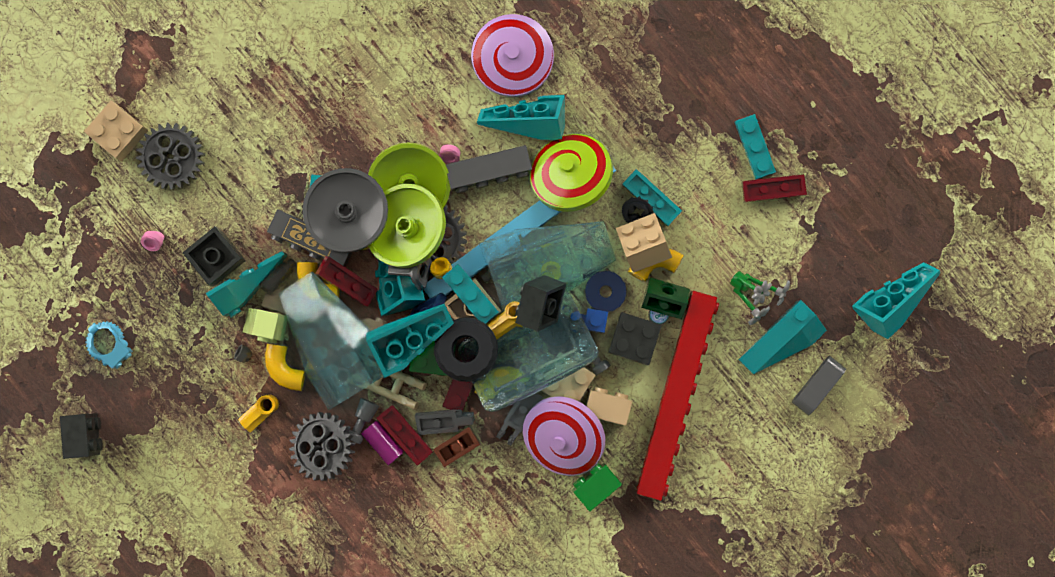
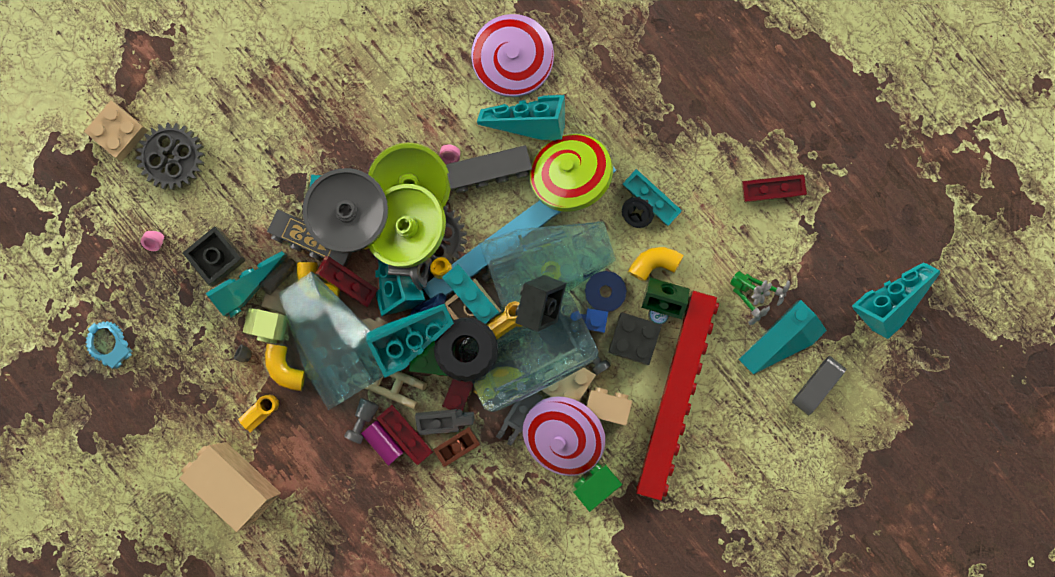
pearl dark grey brick [60,413,103,459] -> none
dark grey gear [289,412,355,481] -> none
tan brick [616,213,672,273] -> none
teal plate [735,114,776,180] -> none
none -> tan brick [179,442,281,532]

